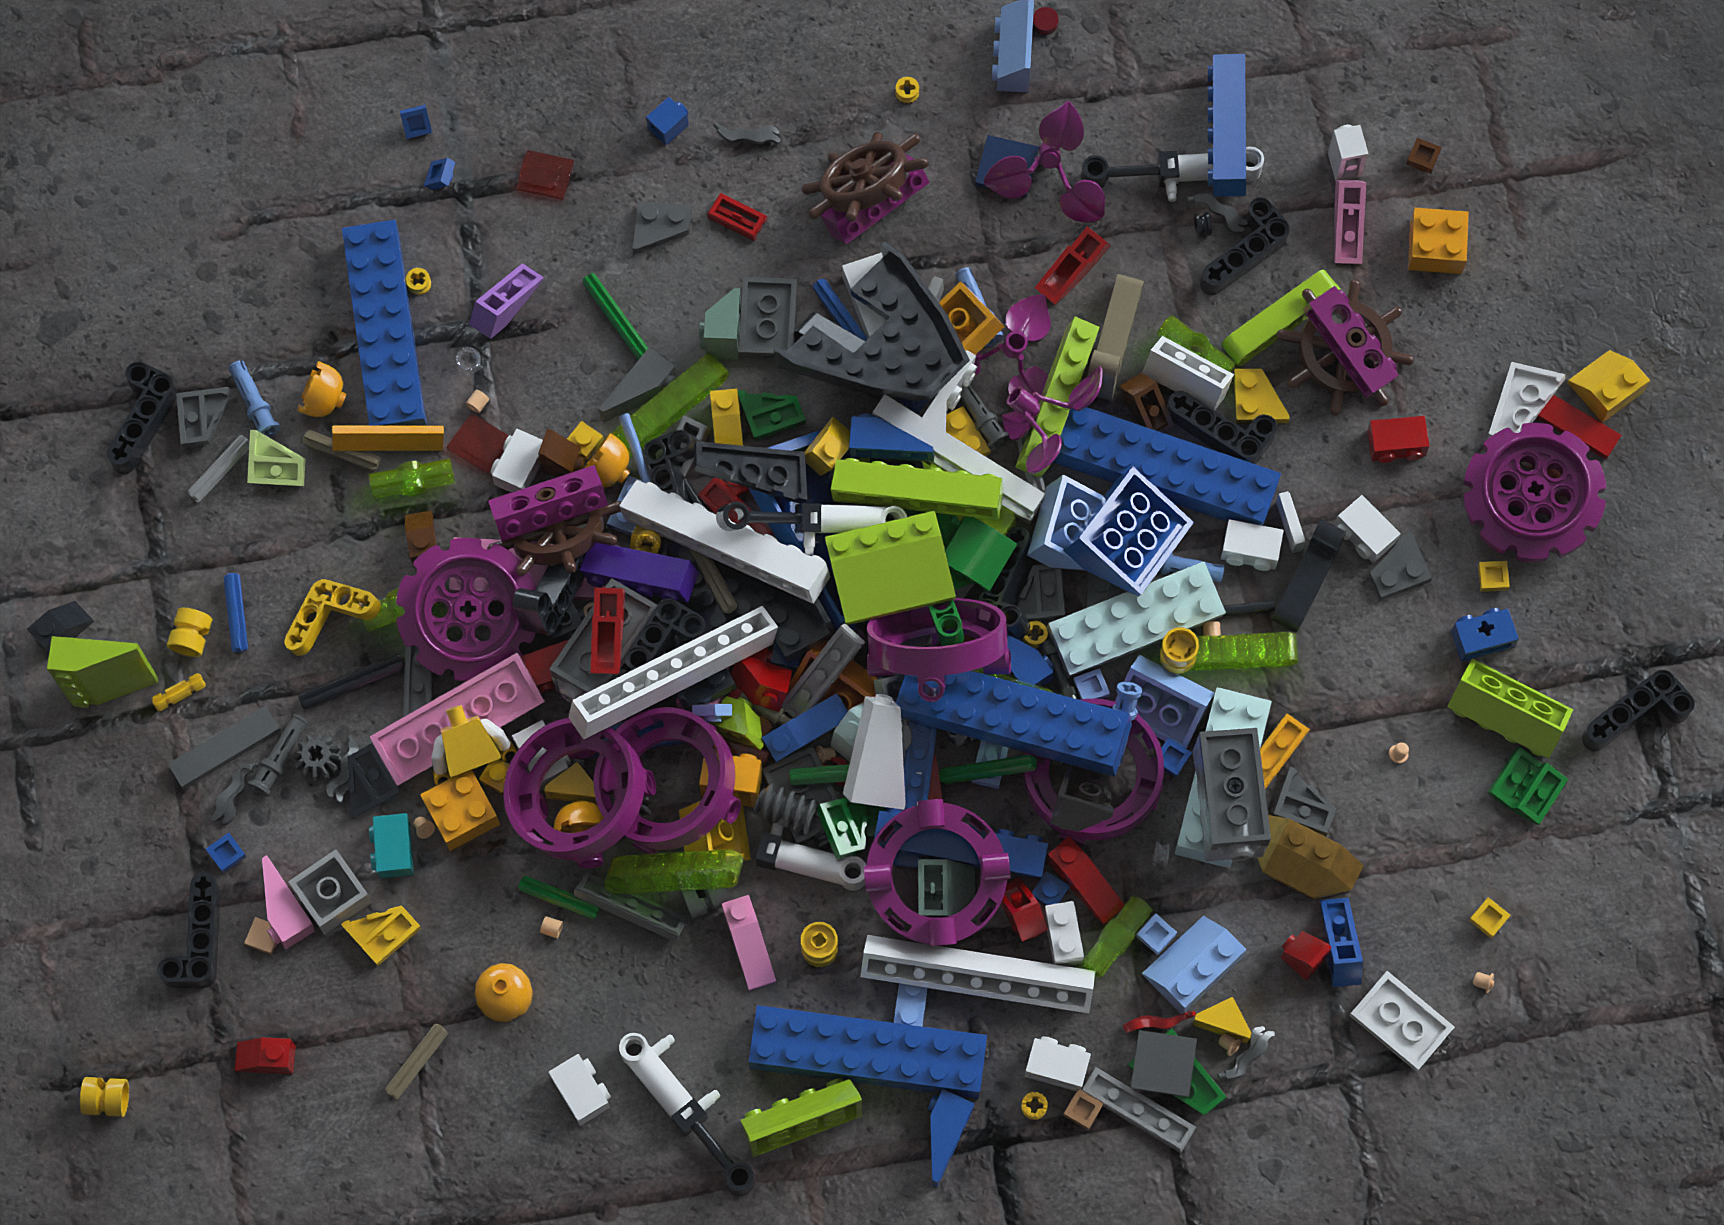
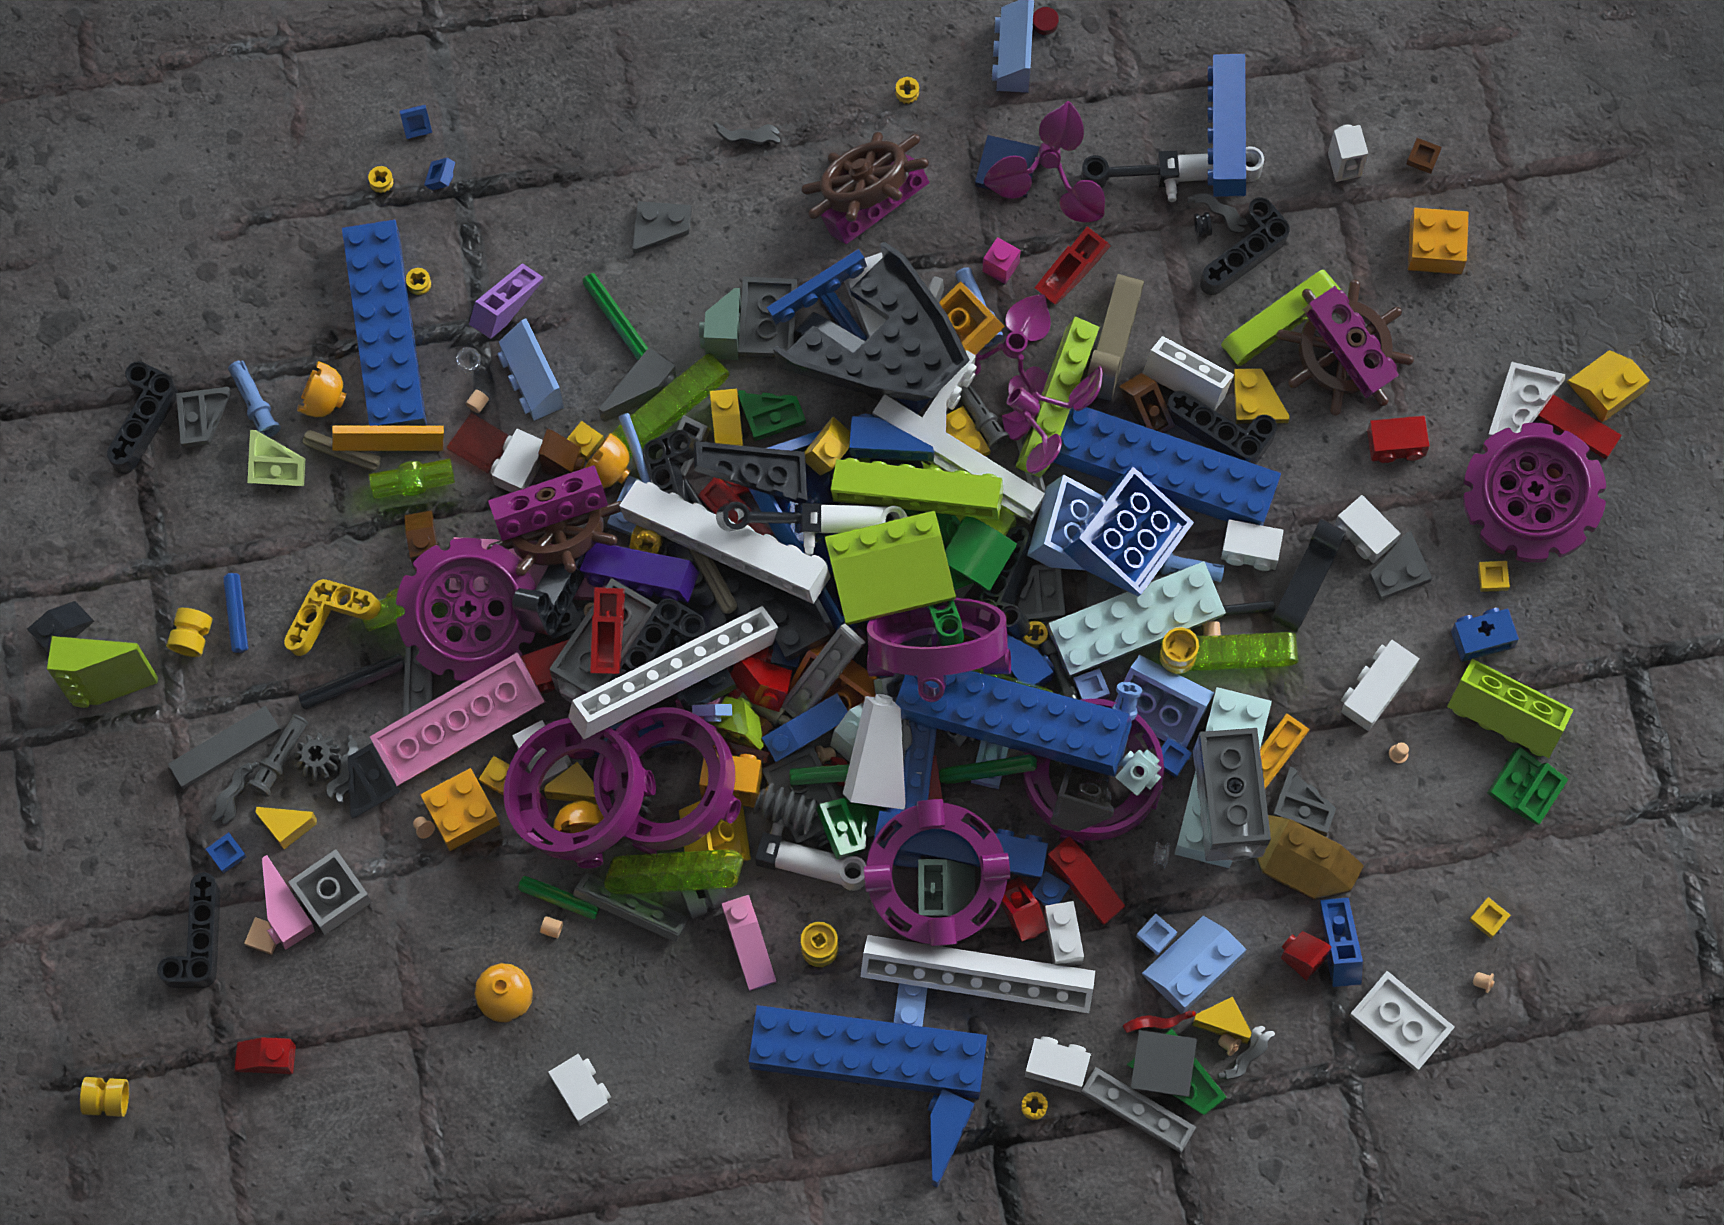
yellow axle [151,673,206,711] -> none
light grey axle [187,435,250,502] -> none
yellow wing [341,905,421,966] -> none
teal brick [369,813,414,879] -> none
dark tan axle [385,1024,448,1099] -> none
yellow torso [431,705,517,785] -> none
clear red piece [517,150,574,200] -> none
white piece [619,1033,755,1196] -> none
blue brick [646,97,689,146] -> none
red tile [707,193,767,241] -> none
lime slope [740,1078,862,1158] -> none
medium nougat plate [1063,1089,1103,1131] -> none
clear neon green piece [1082,895,1152,979] -> none
clear neon green piece [1157,315,1236,373] -> none
white tile [1276,491,1305,553] -> none
bright pink slope [1334,180,1366,264] -> none
black beam [1582,670,1695,751] -> none
none -> yellow slope [256,807,317,849]
none -> yellow bush [368,166,393,193]
none -> light blue slope [497,319,564,421]
none -> blue plate [767,249,867,324]
none -> dark pink brick [983,237,1021,284]
none -> light aqua brick [1116,750,1161,796]
none -> white brick [1341,640,1420,731]

